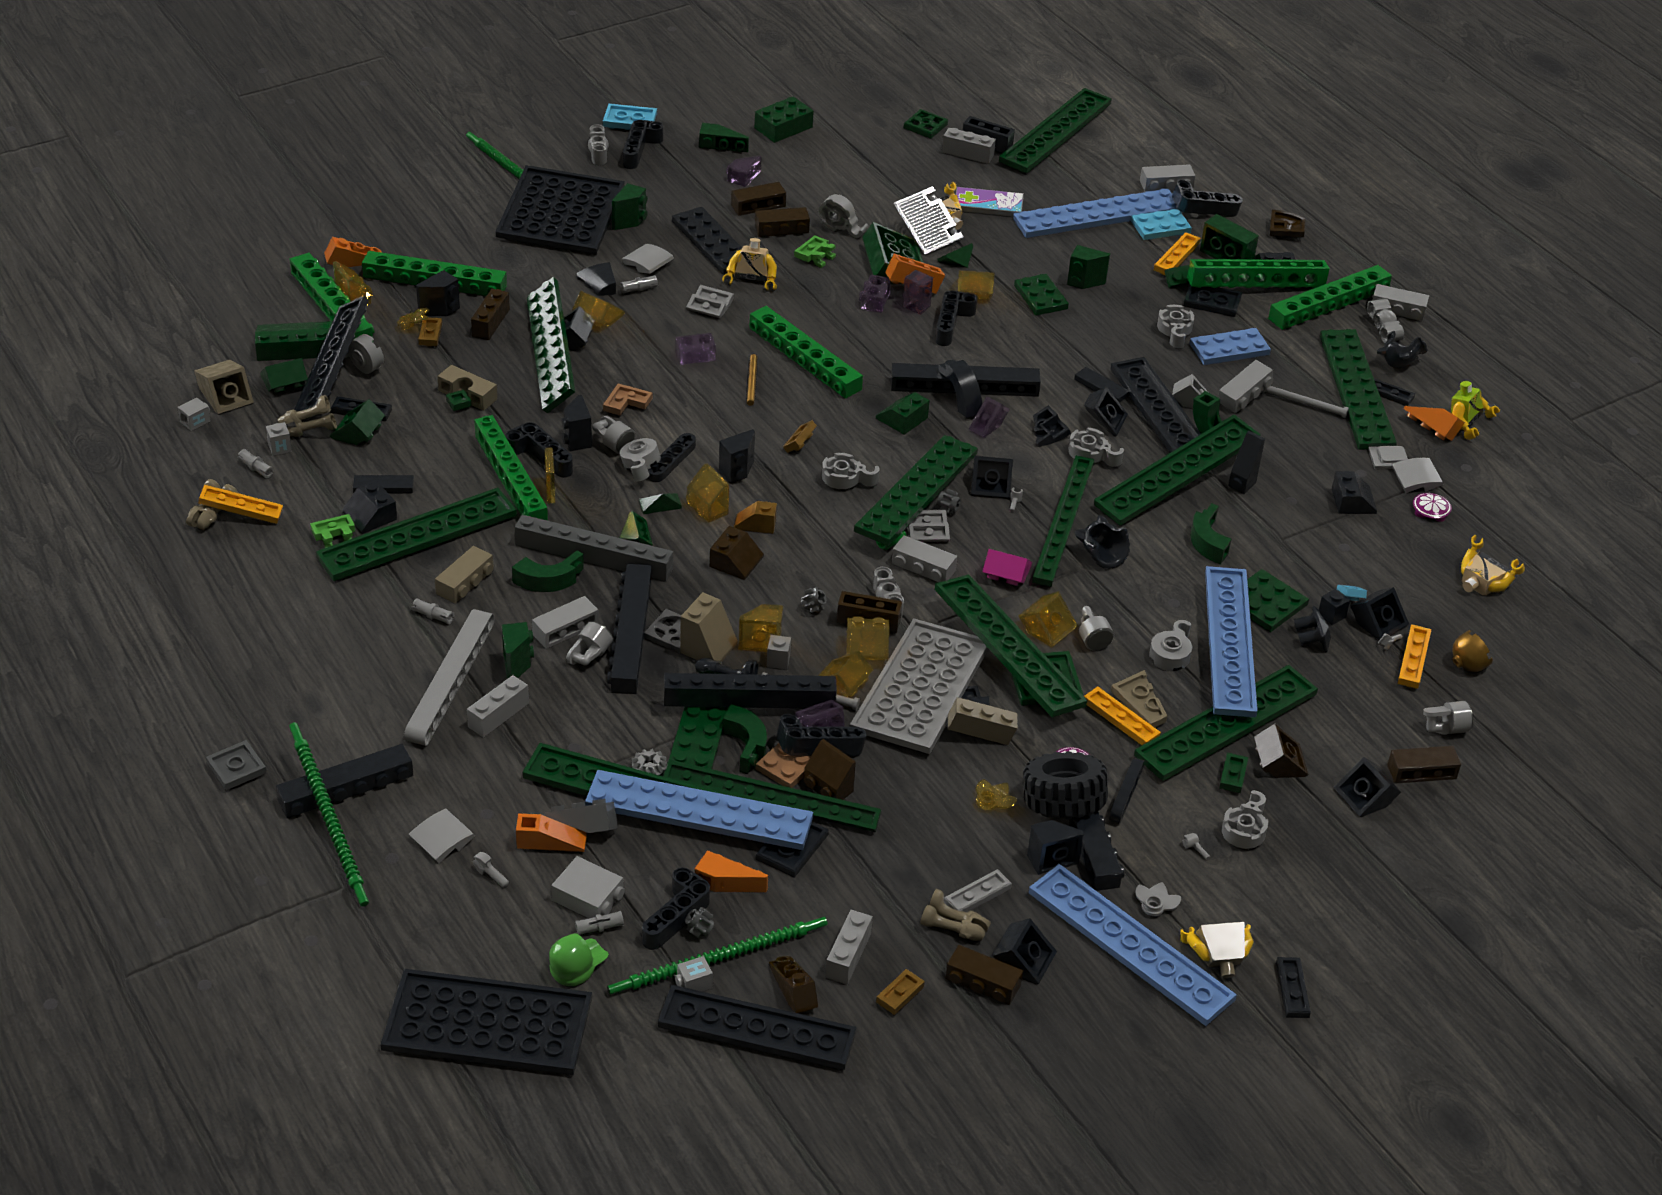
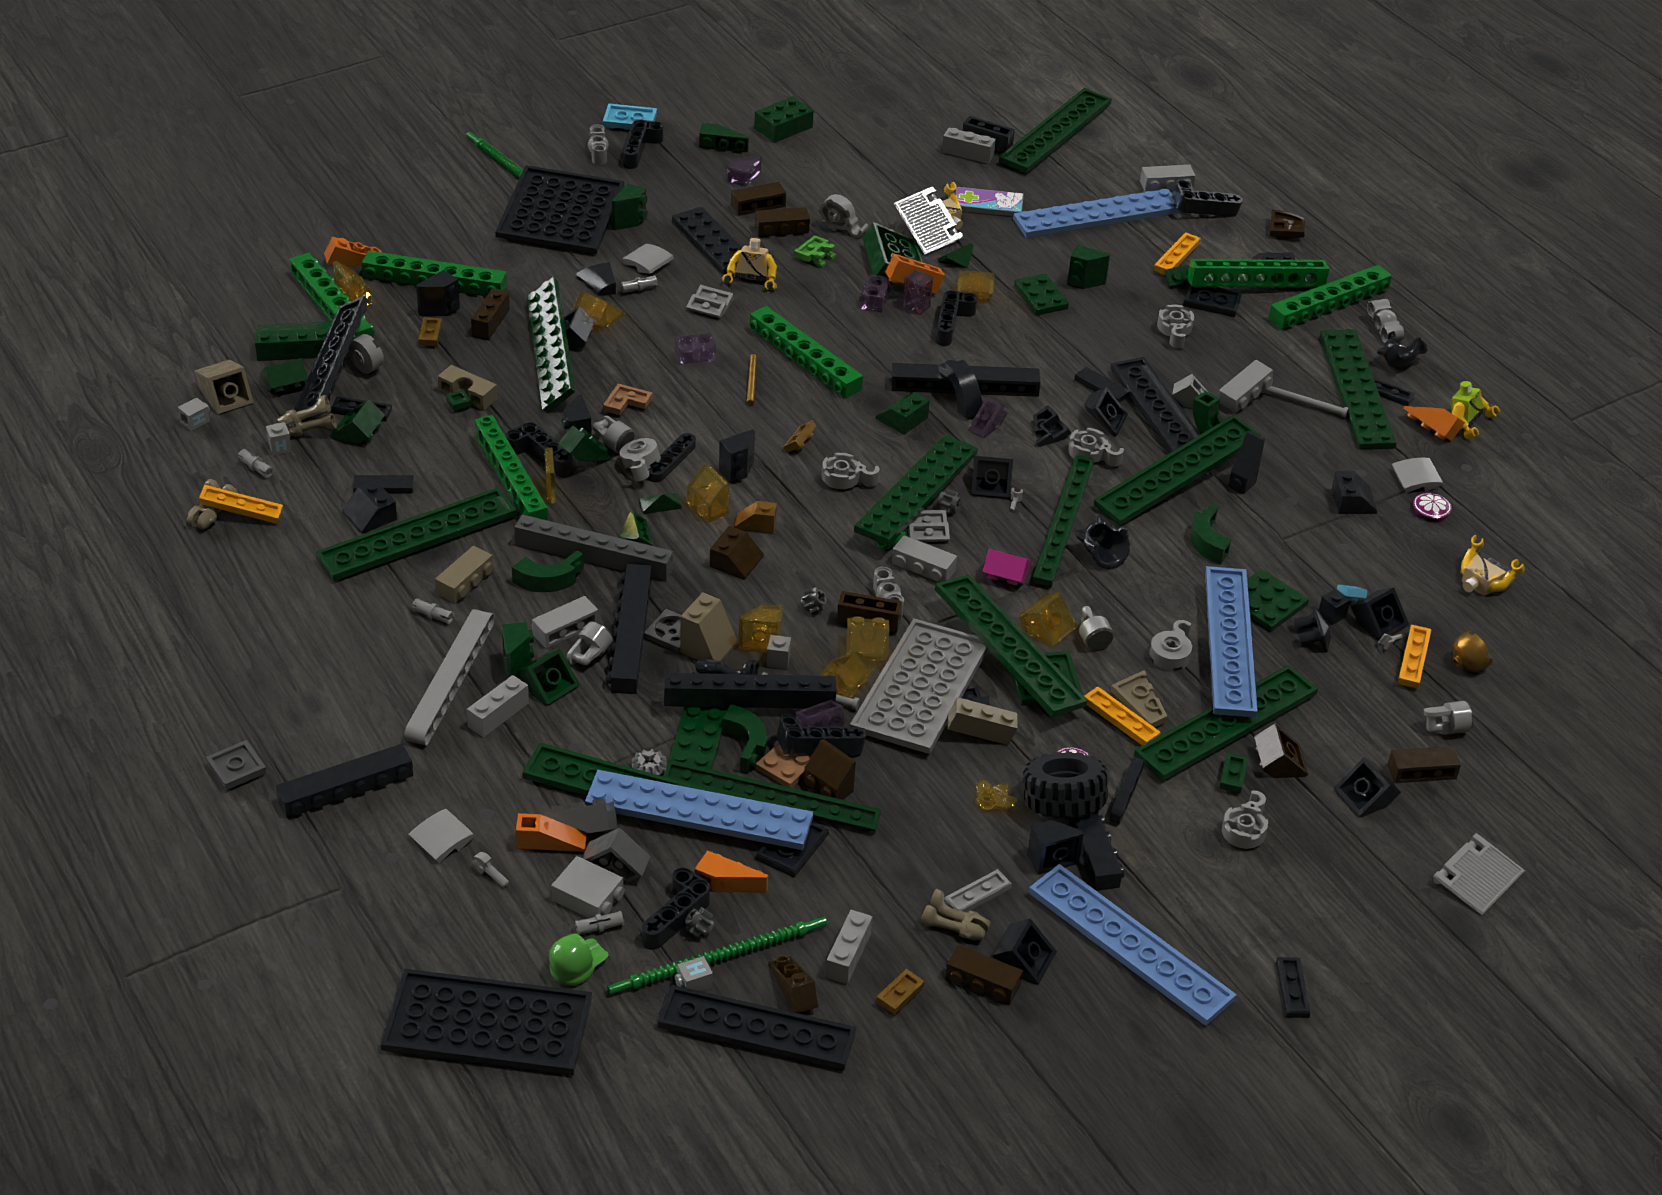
green hose [289,722,369,907] -> none
bright green plate [310,514,355,548] -> none
clear yellow plate [397,308,429,330] -> none
dark green piece [903,109,948,139] -> none
medium azure plate [1131,209,1192,240] -> none
light grey plate [1135,882,1181,916] -> none
torso [1180,922,1254,978] -> none
light grey hand [1182,833,1210,860] -> none
medium blue plate [1190,328,1271,365] -> none
dark green brick [1200,214,1259,260] -> none
light grey piece [1368,446,1408,469] -> none
light grey brick [1372,284,1429,321] -> none
none -> dark green slope [516,648,580,705]
none -> dark green slope [558,426,612,461]
none -> dark grey brick [582,828,651,883]
none -> light grey window [1433,833,1525,916]

